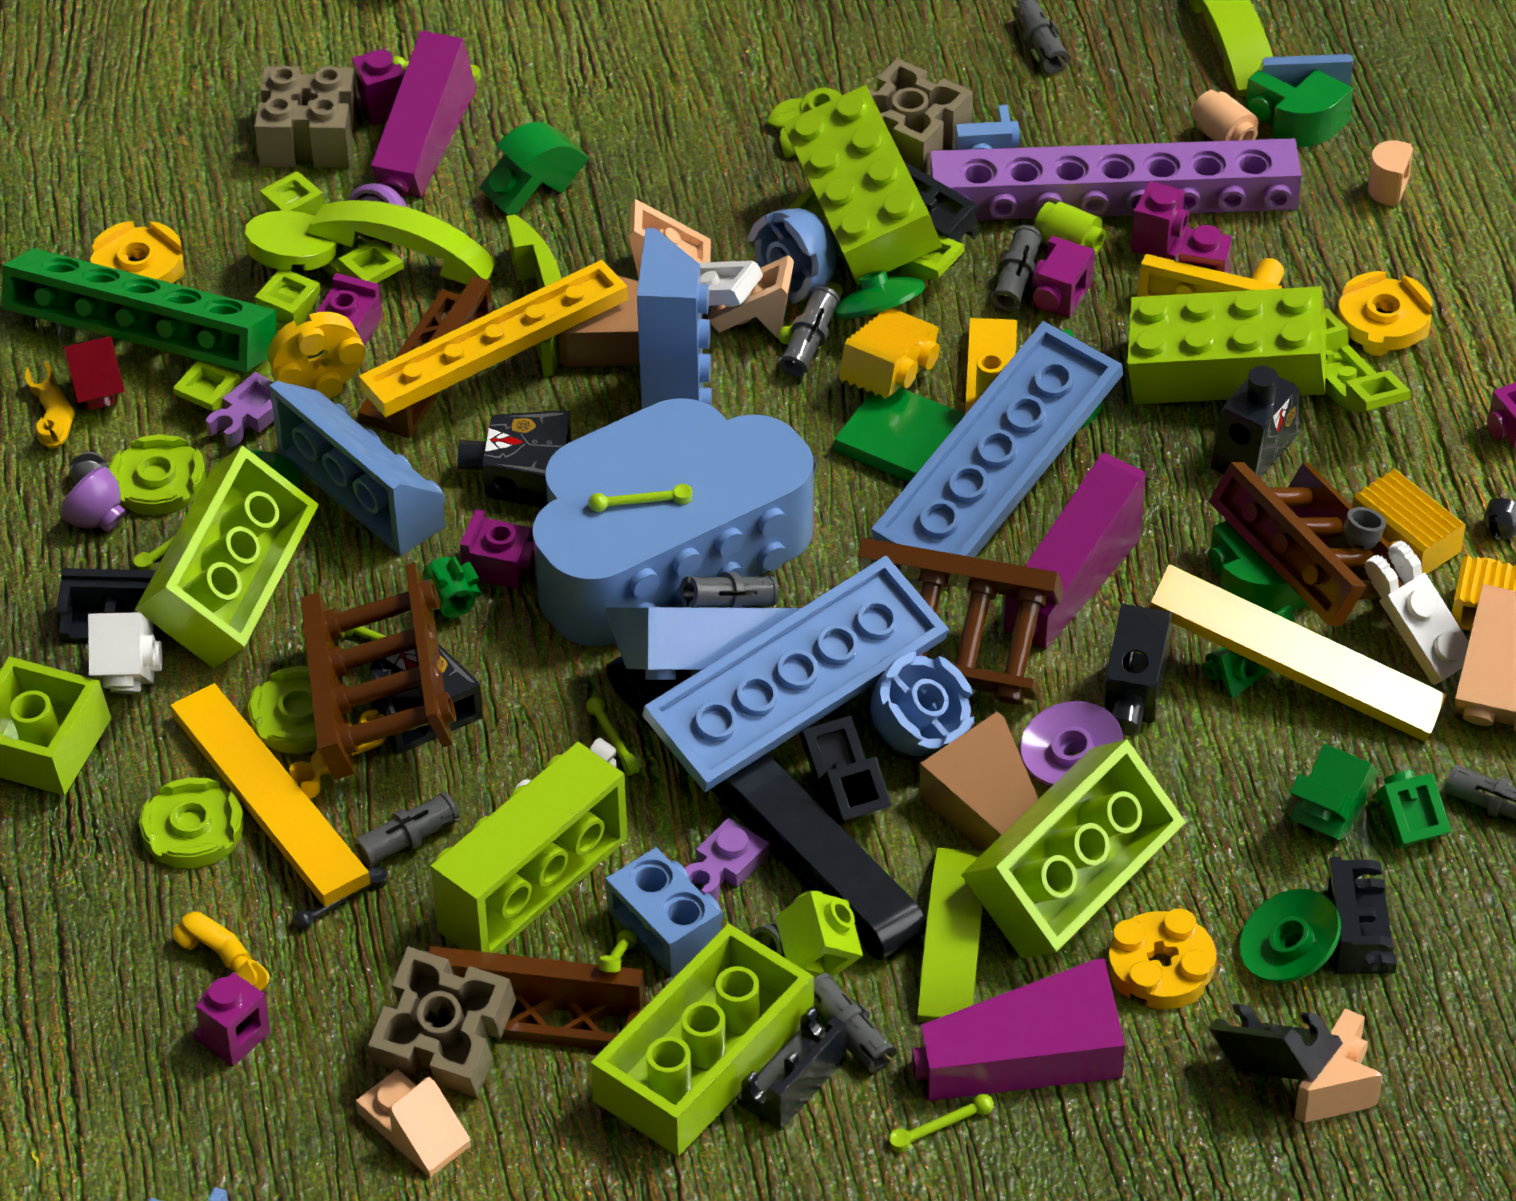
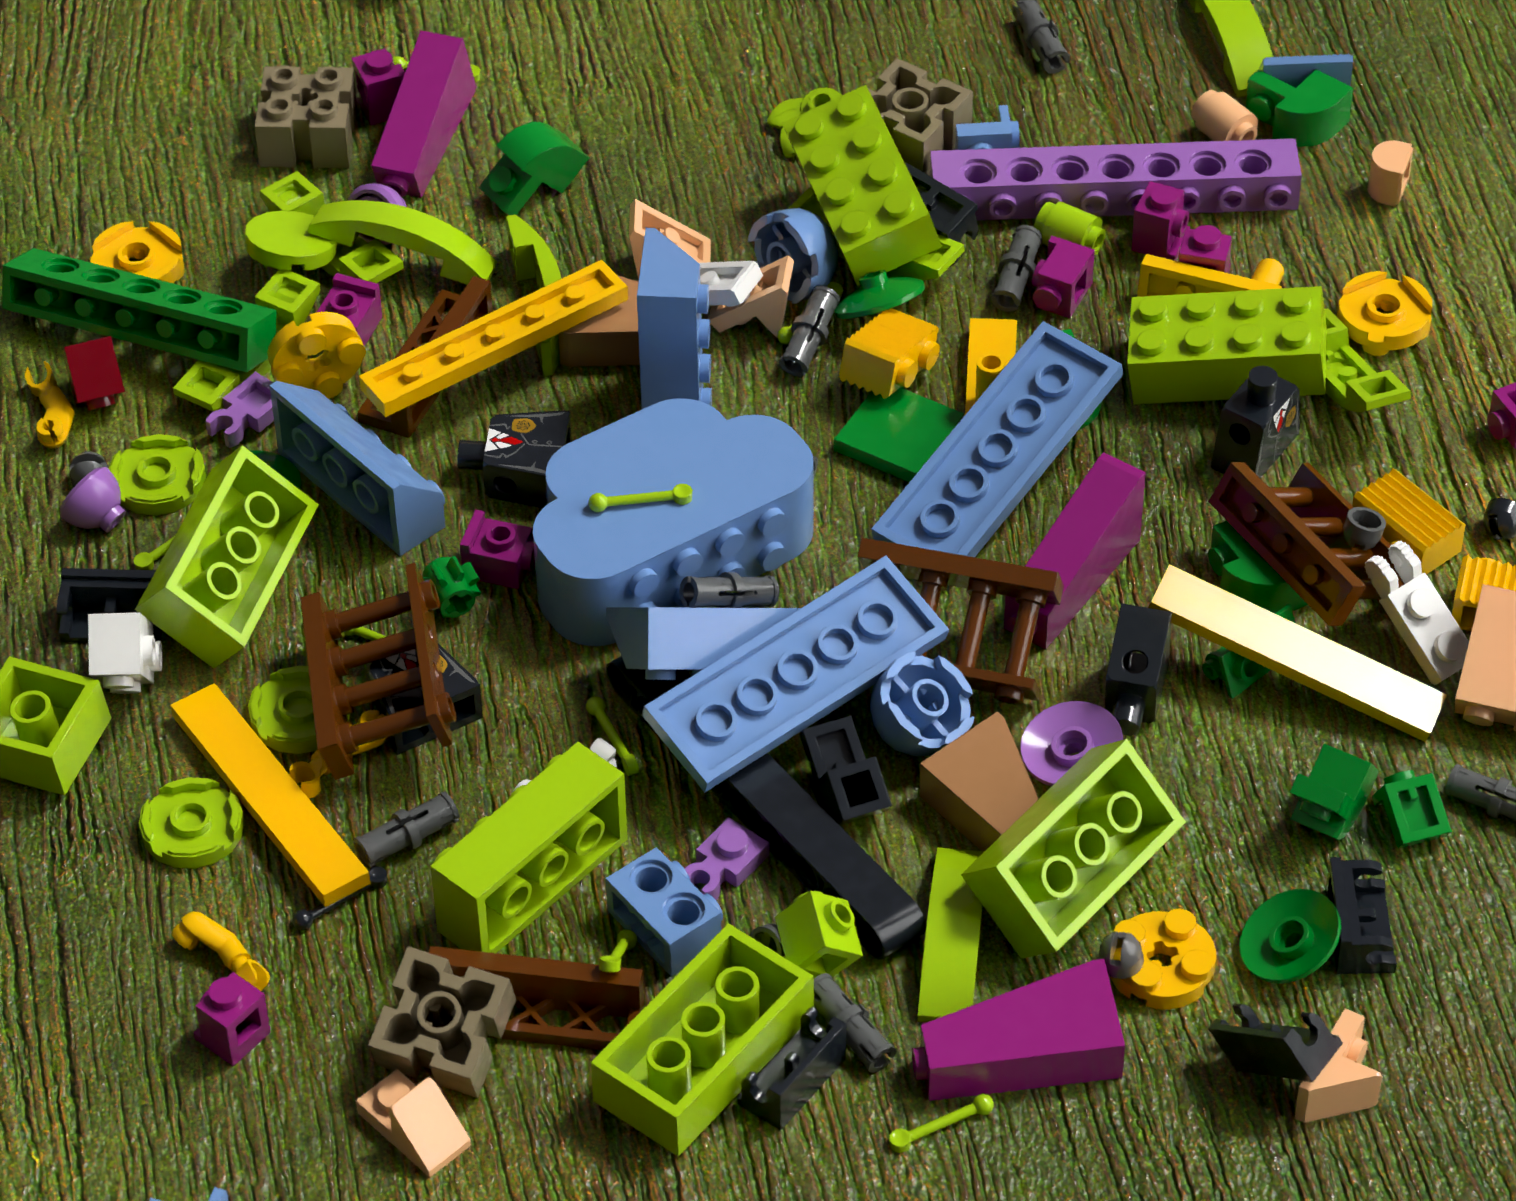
none -> dark grey hinge [1099,931,1144,979]

